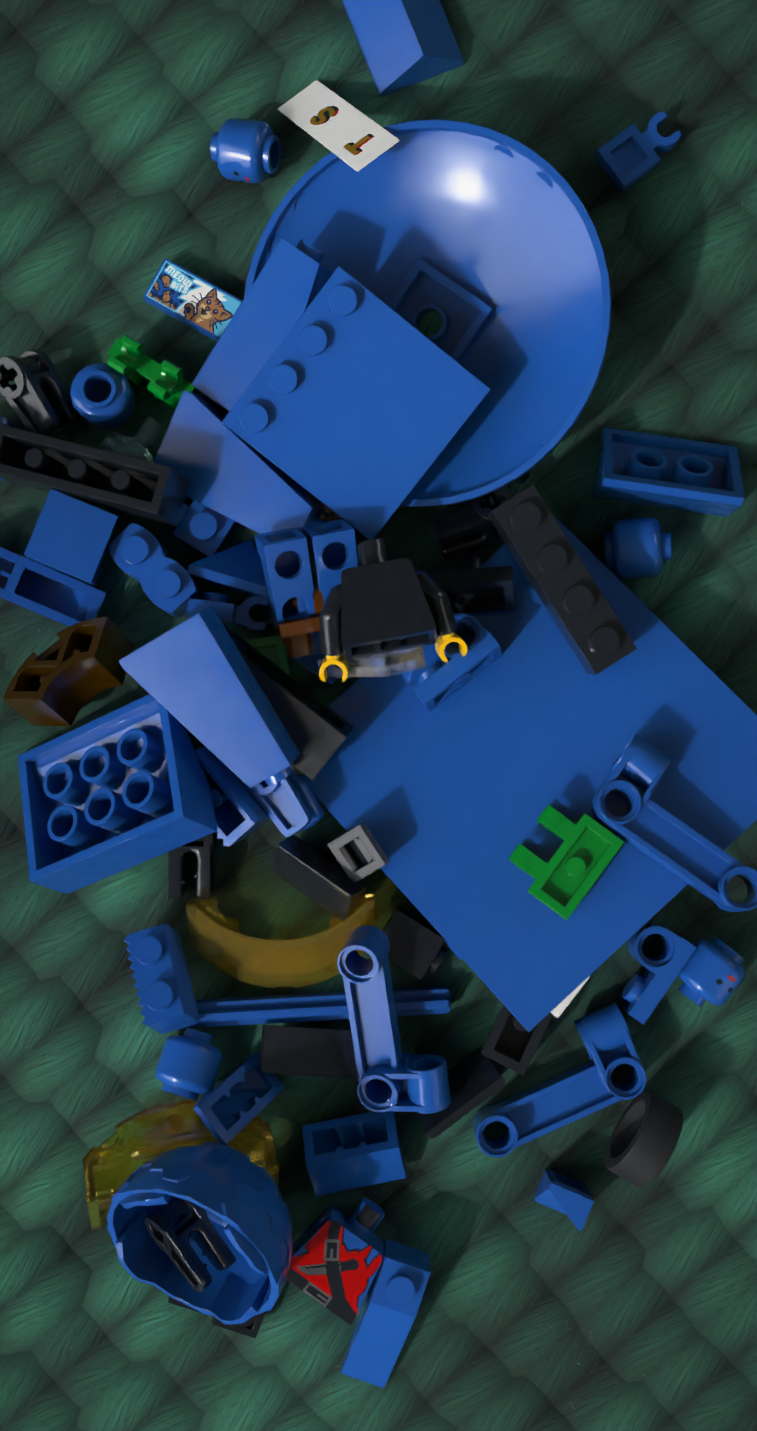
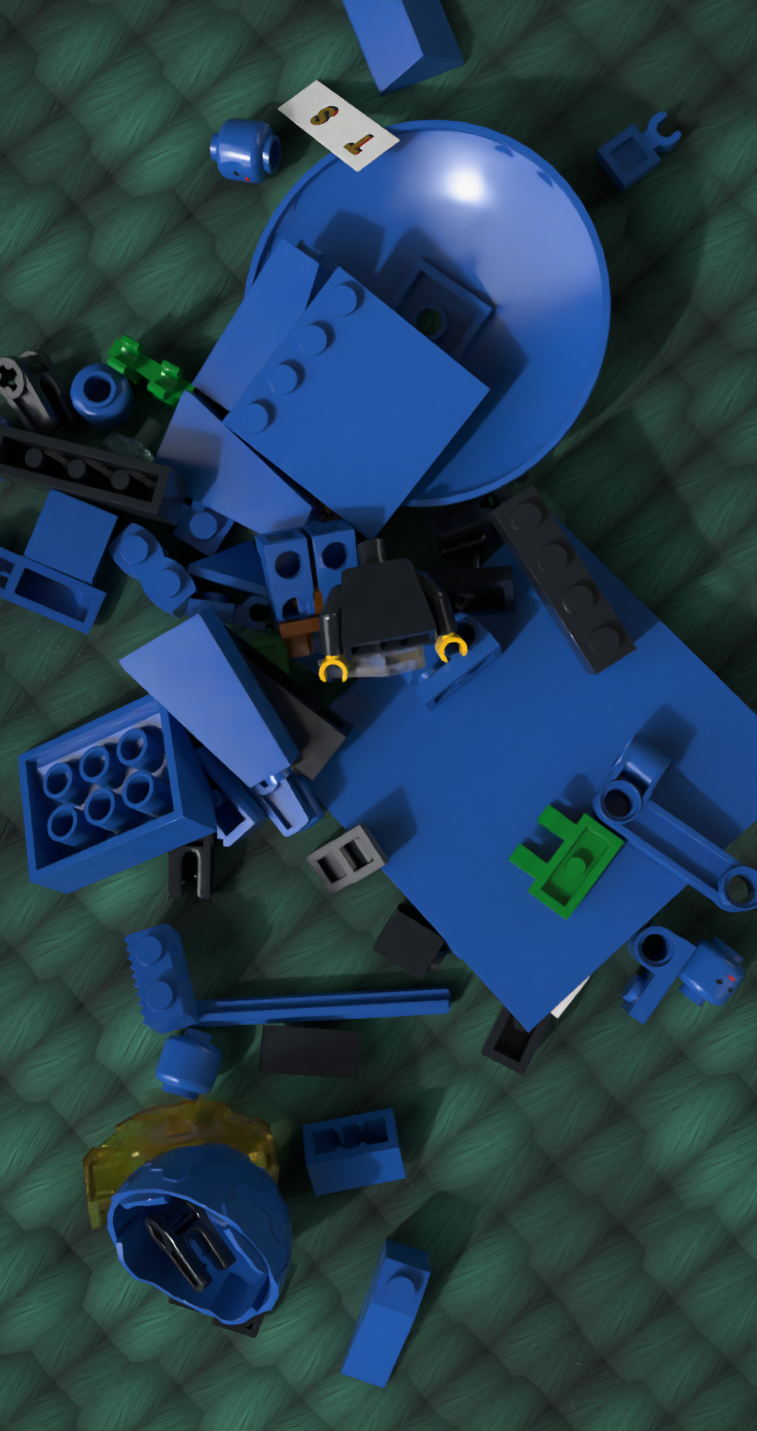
dark brown brick [3,617,135,726] -> none
tile [143,258,242,342] -> none
clear yellow windscreen [186,894,375,988] -> none
blue slope [193,1051,285,1146] -> none
black slope [273,835,367,924] -> none
torso [287,1197,385,1325] -> none
blue piece [337,925,451,1114] -> none
black slope [415,1047,506,1139] -> none
blue piece [473,1003,647,1158] -> none
blue slope [534,1169,594,1231] -> none
blue slope [592,427,744,517] -> none
black tyre [604,1091,684,1188] -> none
blue head [605,518,672,579] -> none

